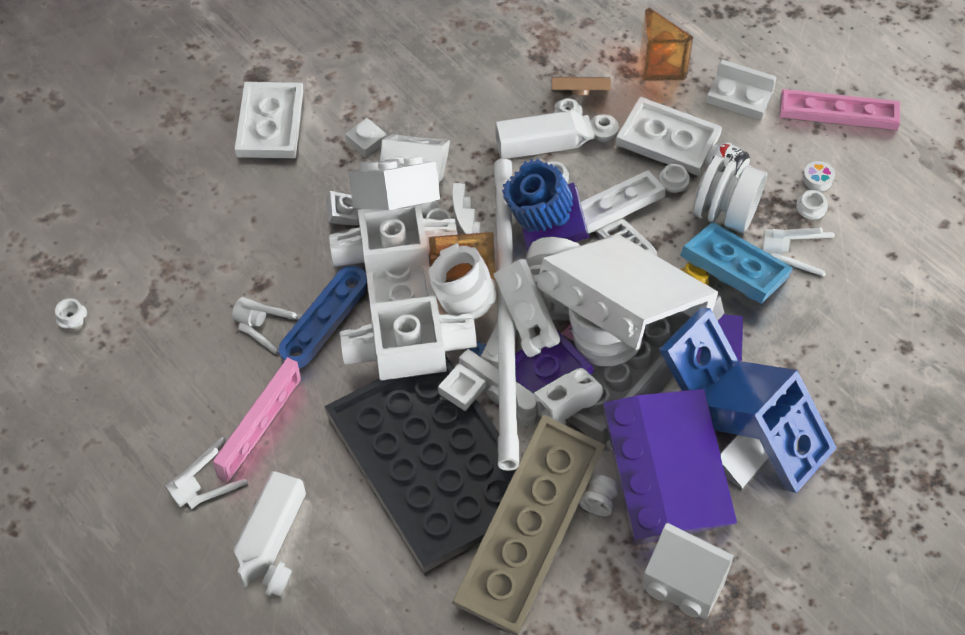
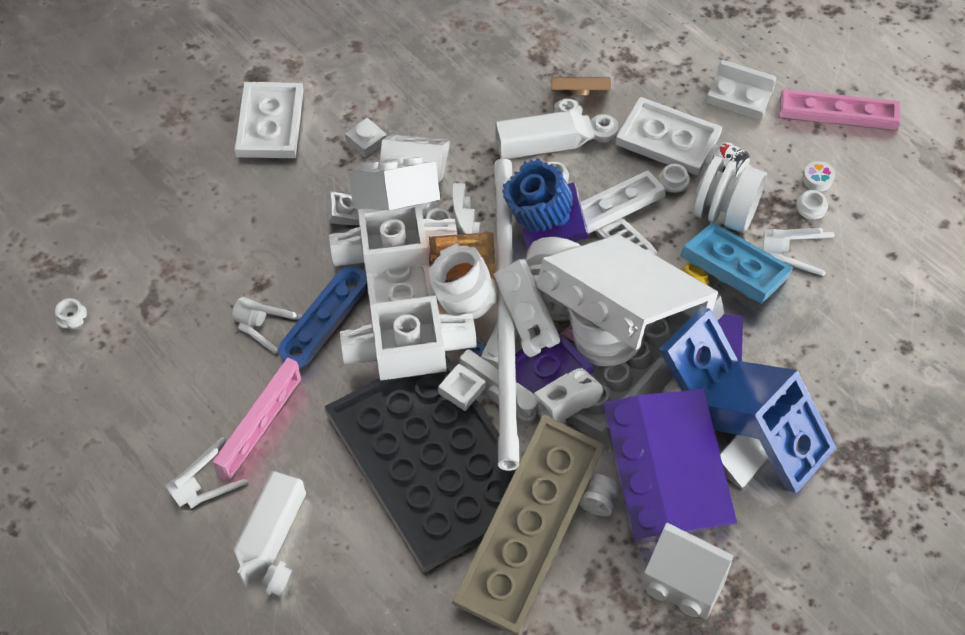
clear orange slope [640,7,693,81] -> none

